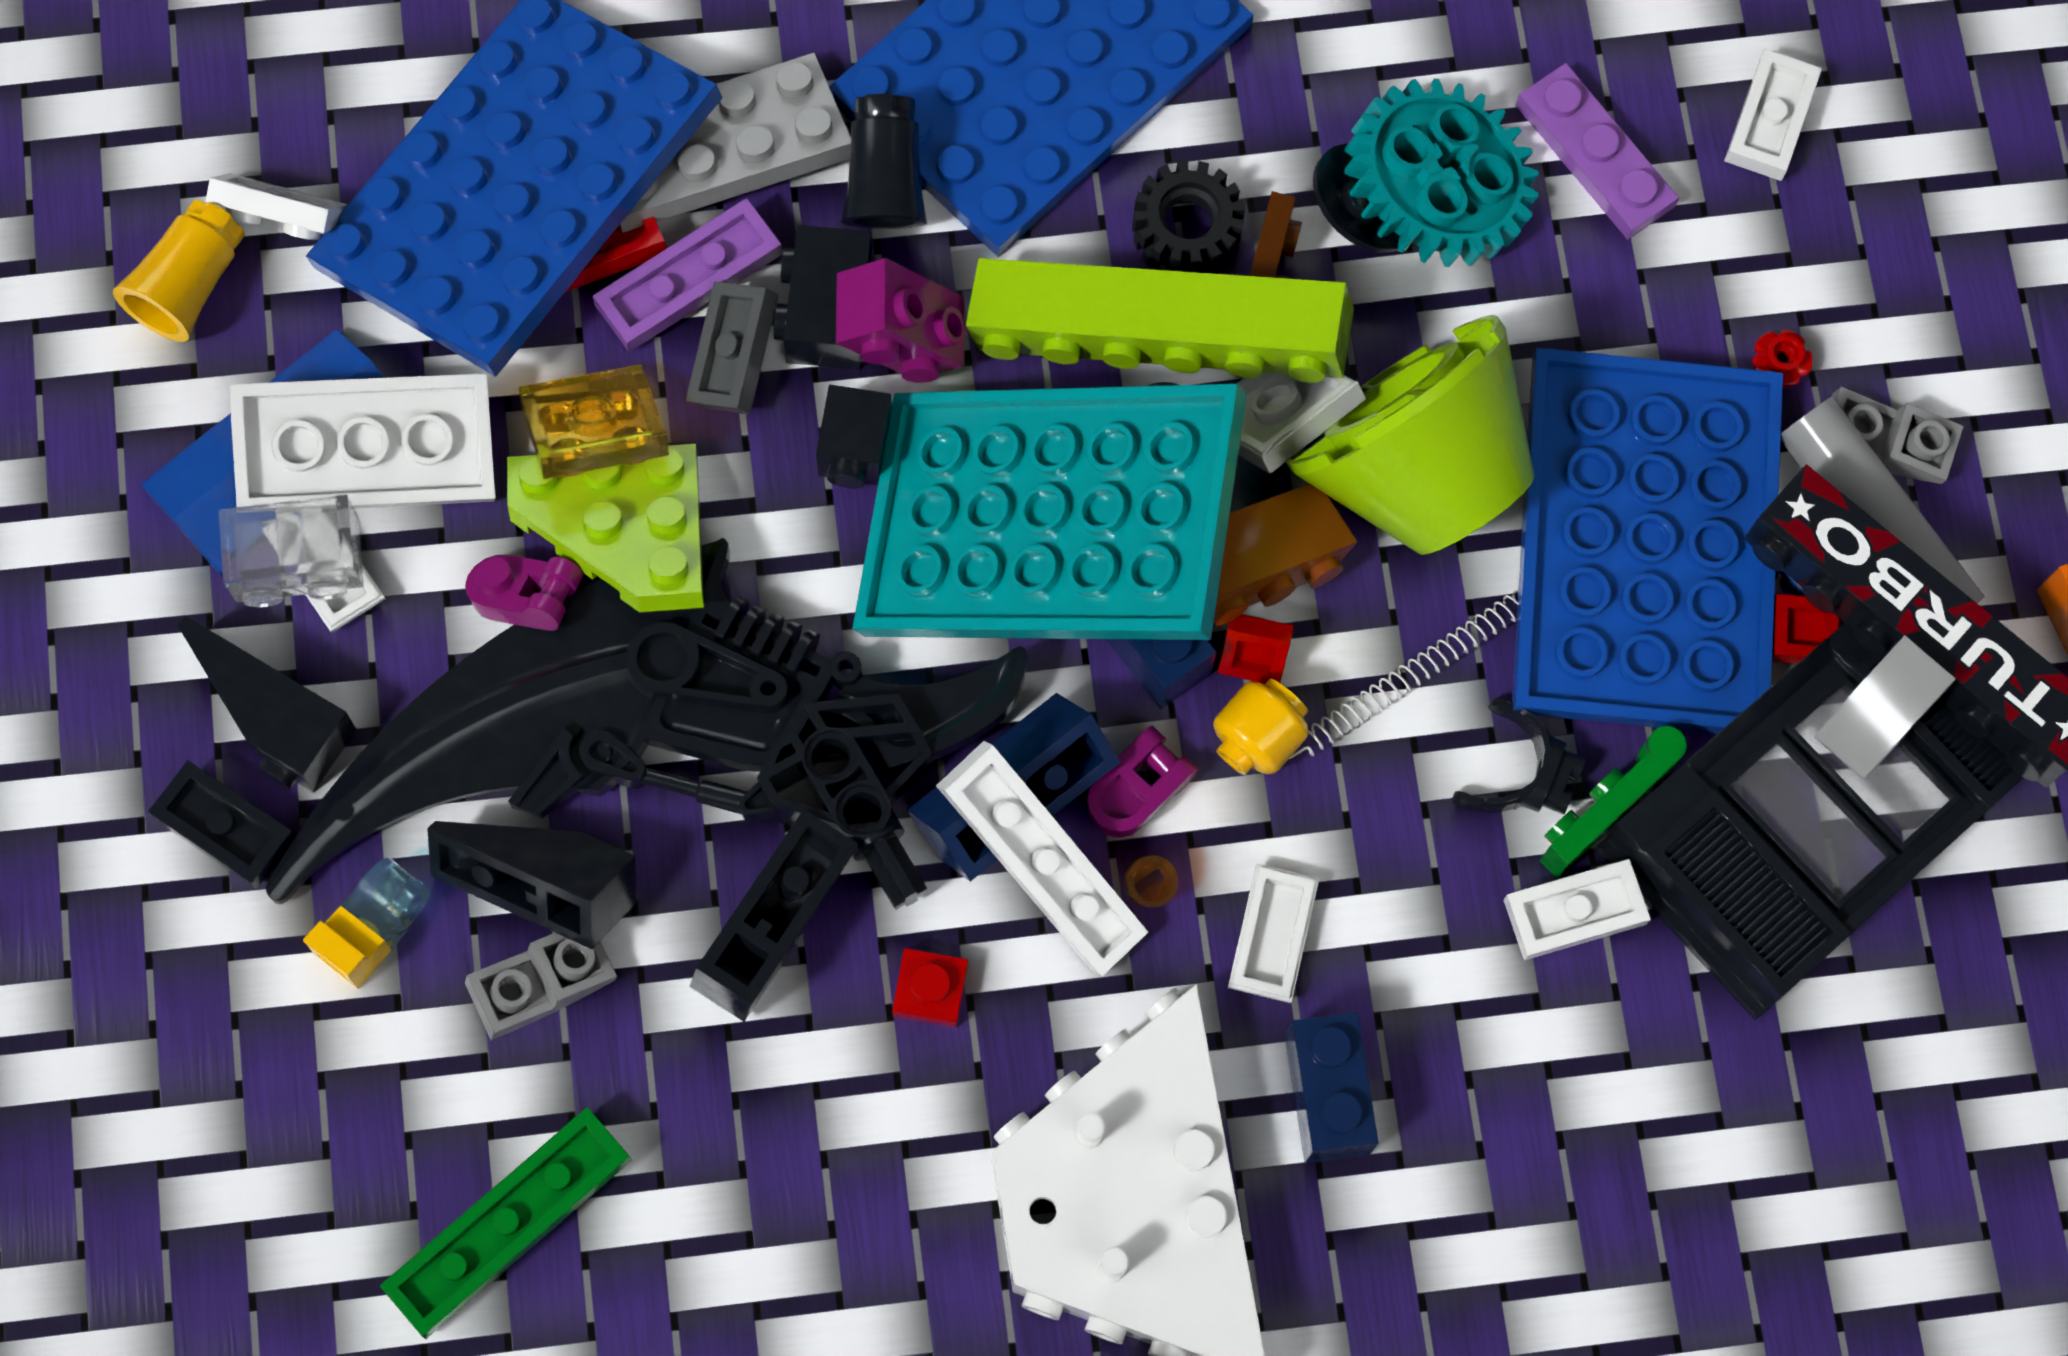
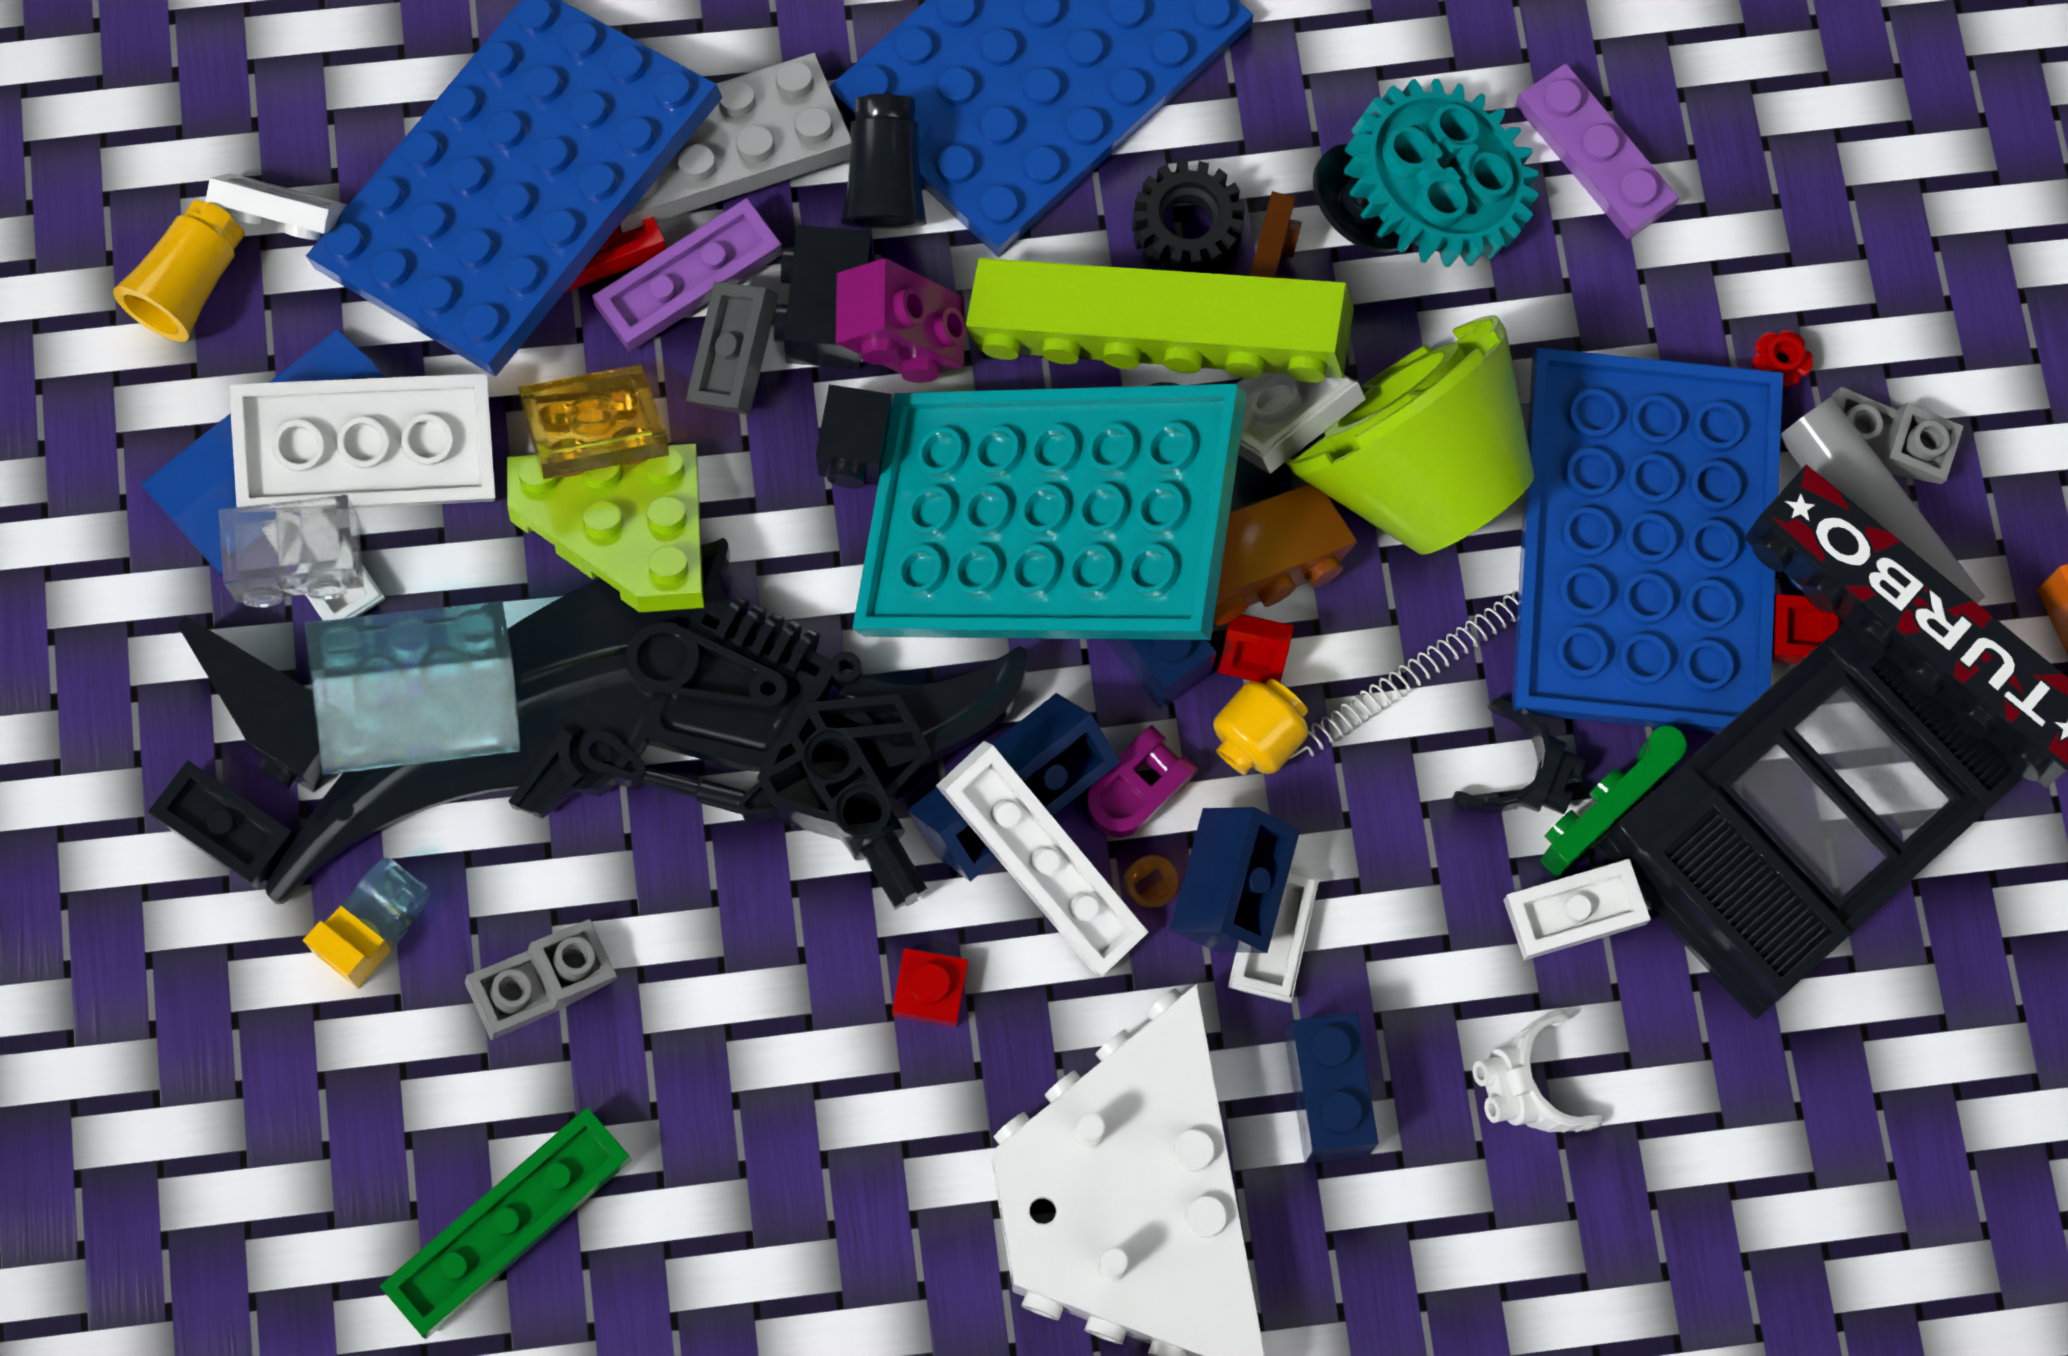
black slope [427,821,636,949] -> none
magenta plate [465,555,583,631] -> none
black slope [689,809,859,1022] -> none
white plate [1724,48,1822,181] -> none
light grey slope [1814,635,1955,780] -> none
none -> clear light blue slope [305,601,520,775]
none -> dark blue brick [1169,807,1300,953]
none -> white helmet [1473,1010,1603,1133]

